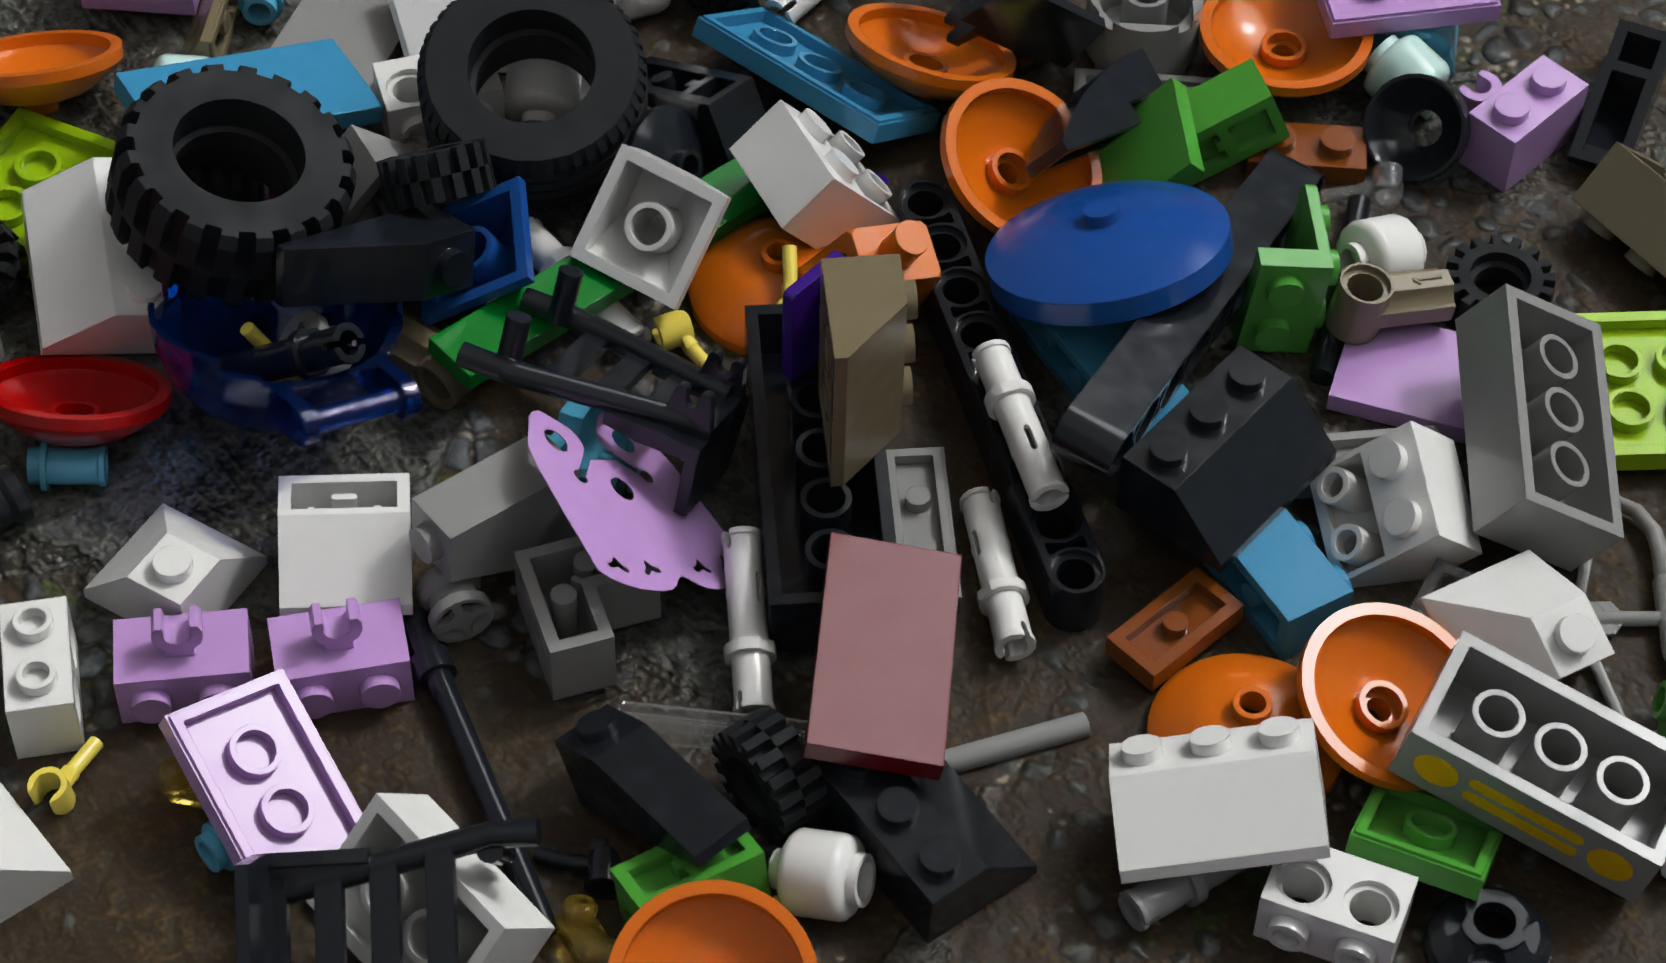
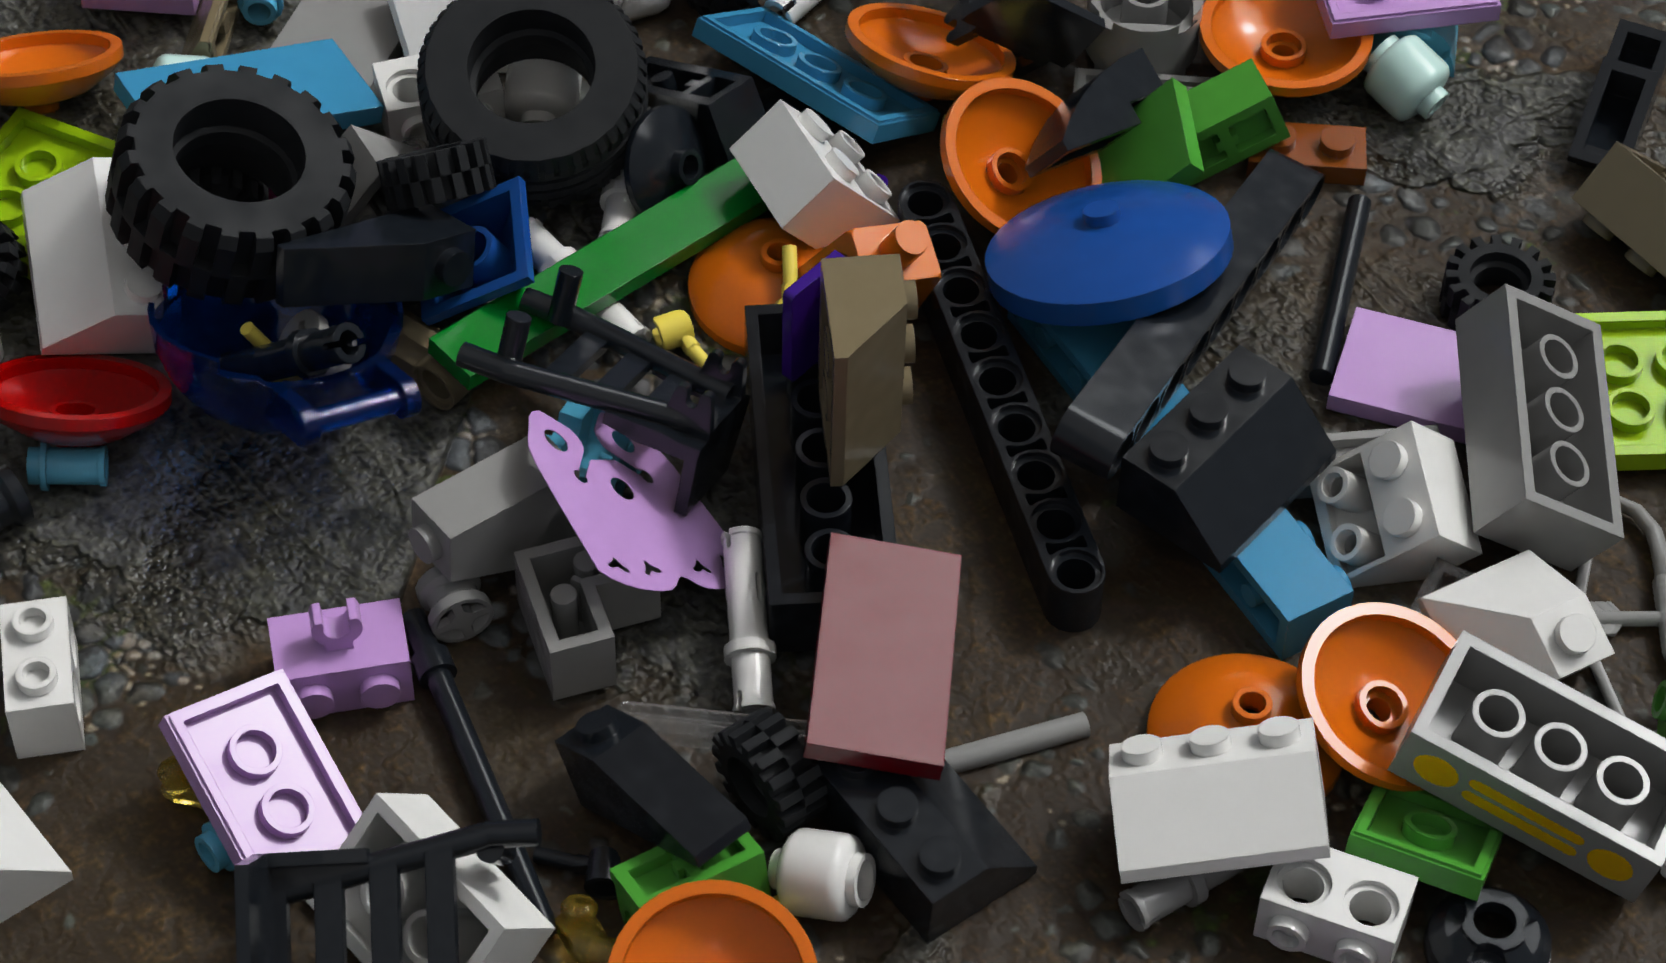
light yellow hand [27,736,104,815] -> none
white slope [83,503,268,619] -> none
lavender brick [113,605,255,724] -> none
white slope [277,473,413,616] -> none
white slope [569,144,732,310] -> none
light grey tile [886,447,962,611] -> none
white pin [959,486,1036,661] -> none
white pin [972,339,1070,512] -> none
dark orange plate [1104,567,1245,692] -> none
bright green bracket [1232,184,1340,353] -> none
clear hand [1320,161,1404,210] -> none
dark tan piece [1325,262,1456,345] -> none
white head [1336,214,1427,275] -> none
black piece [1363,73,1471,182] -> none
lavender brick [1458,55,1589,193] -> none

